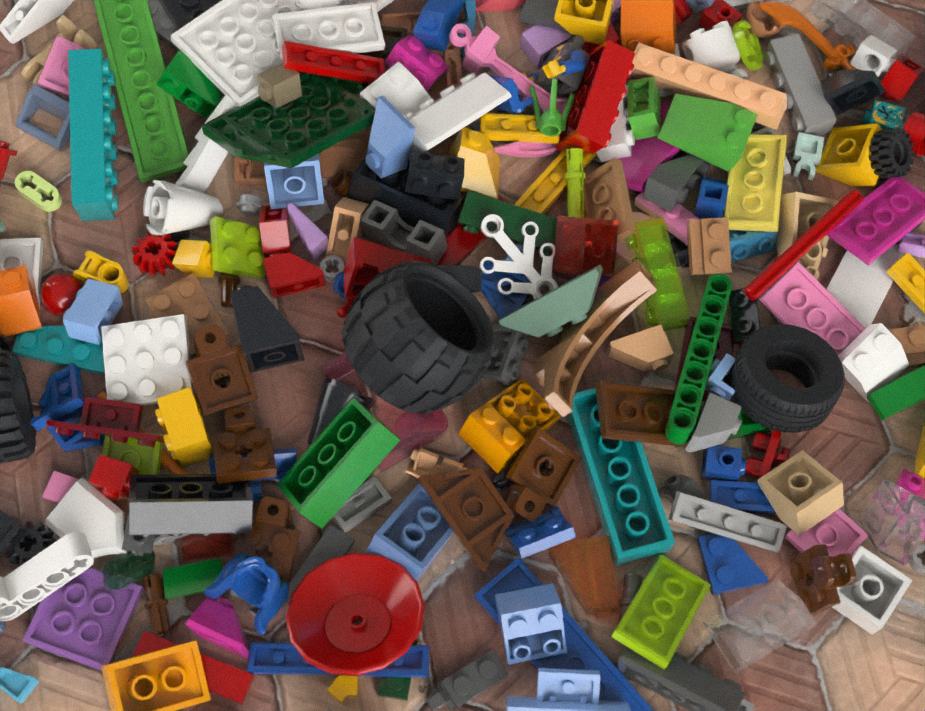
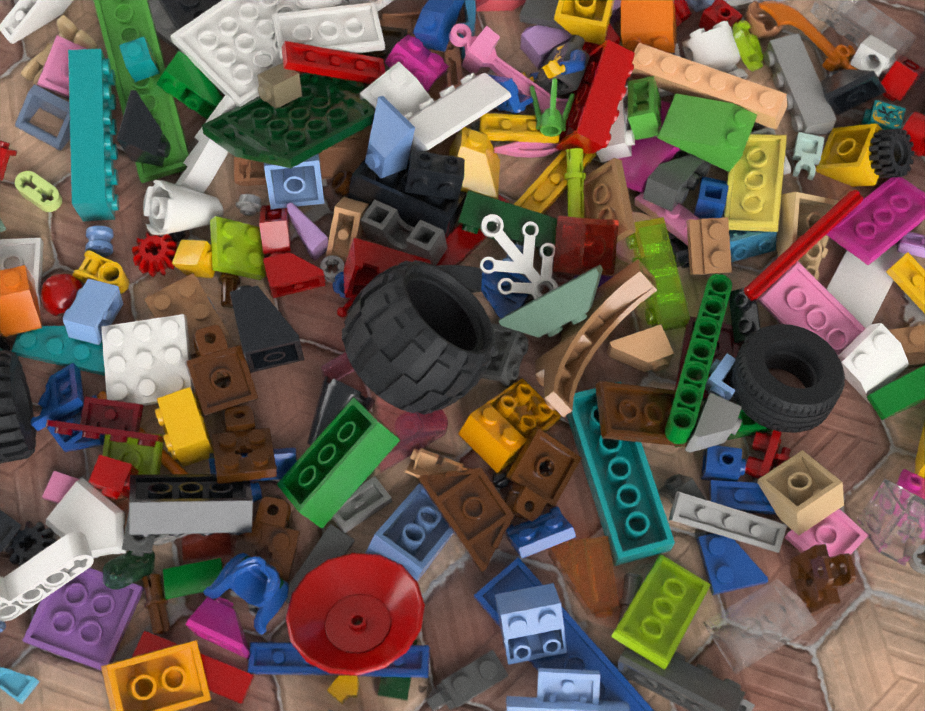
white brick [833,546,912,635] -> none
none -> medium blue wheel [85,226,114,257]
none -> black slope [117,90,170,166]
none -> teal brick [119,37,160,82]

